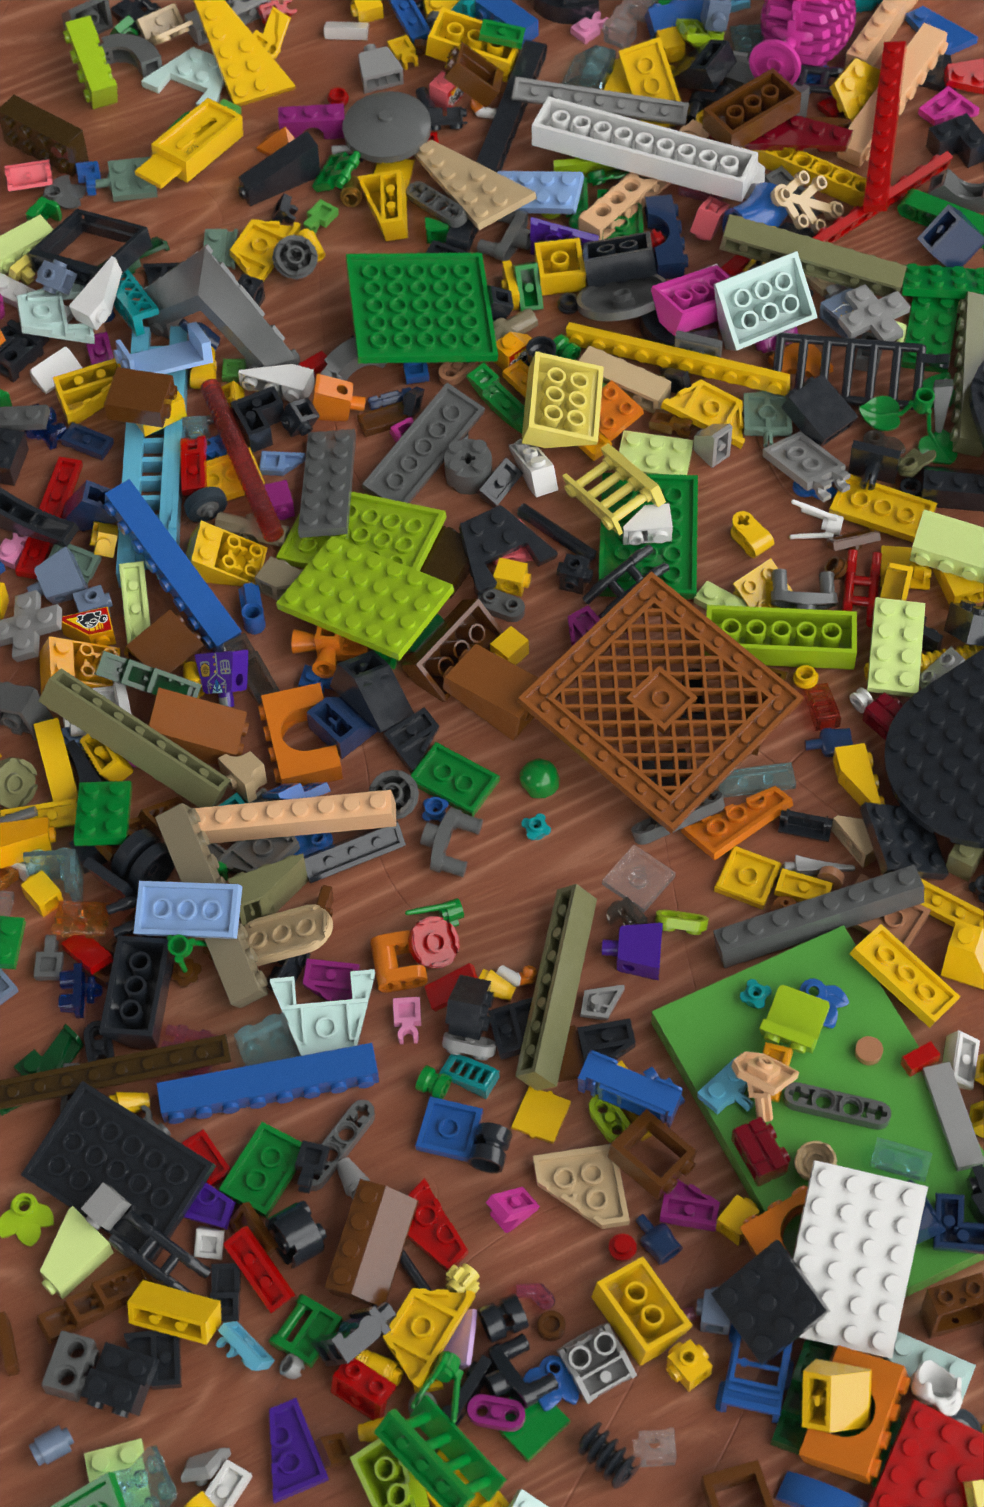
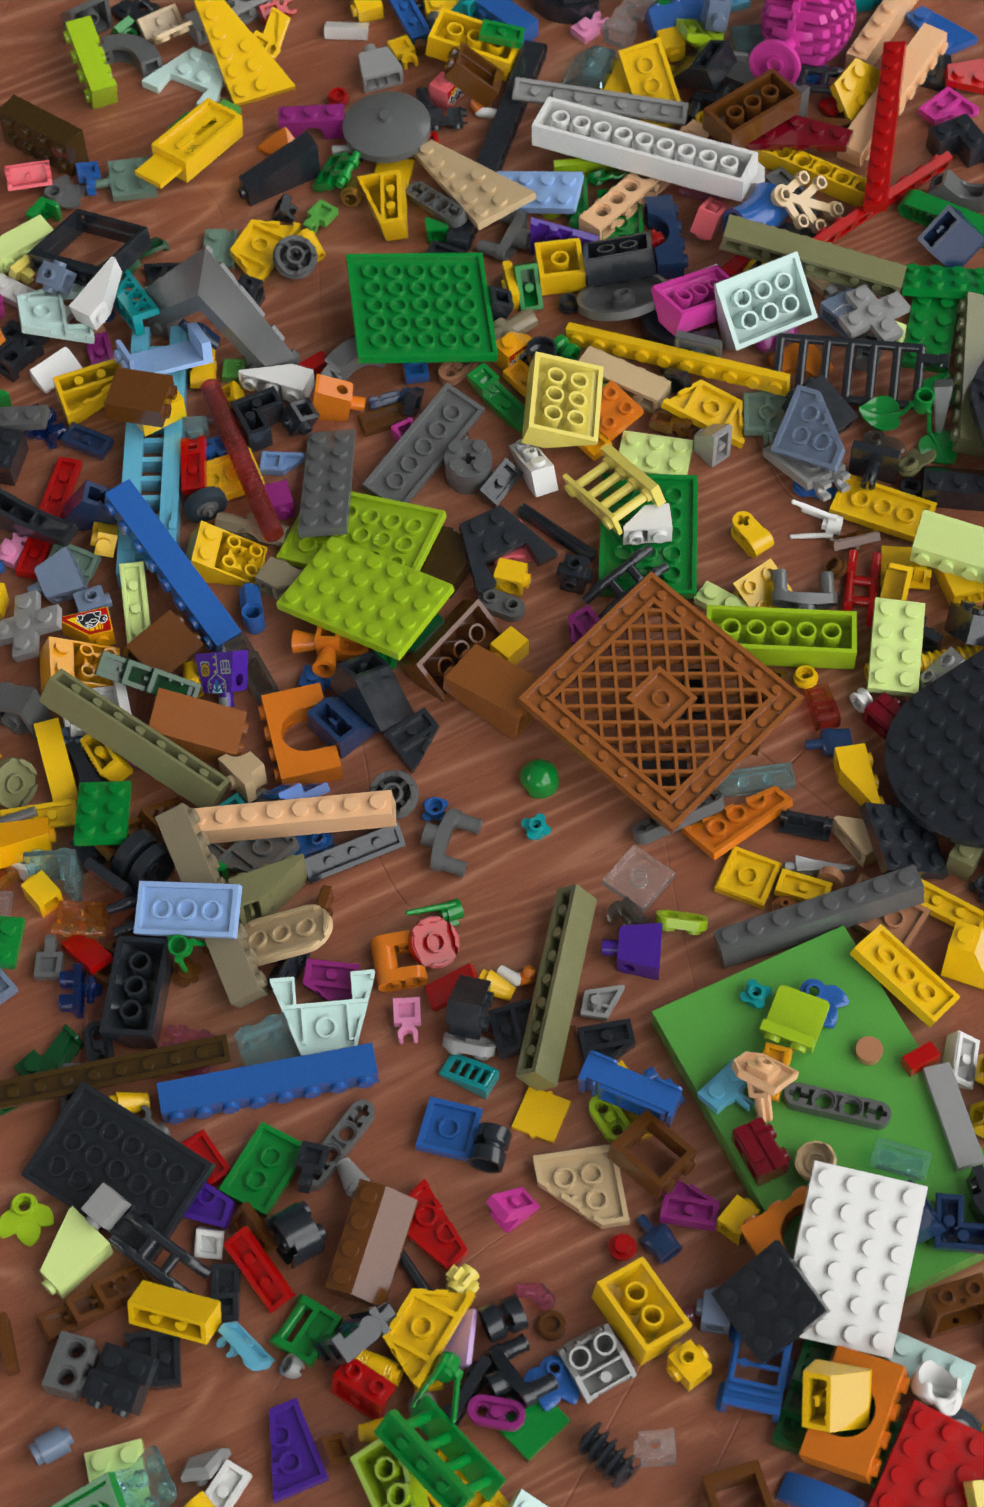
green tile [410,742,500,817] -> none
green wheel [415,1065,452,1099] -> none
none -> sand blue plate [770,384,846,473]

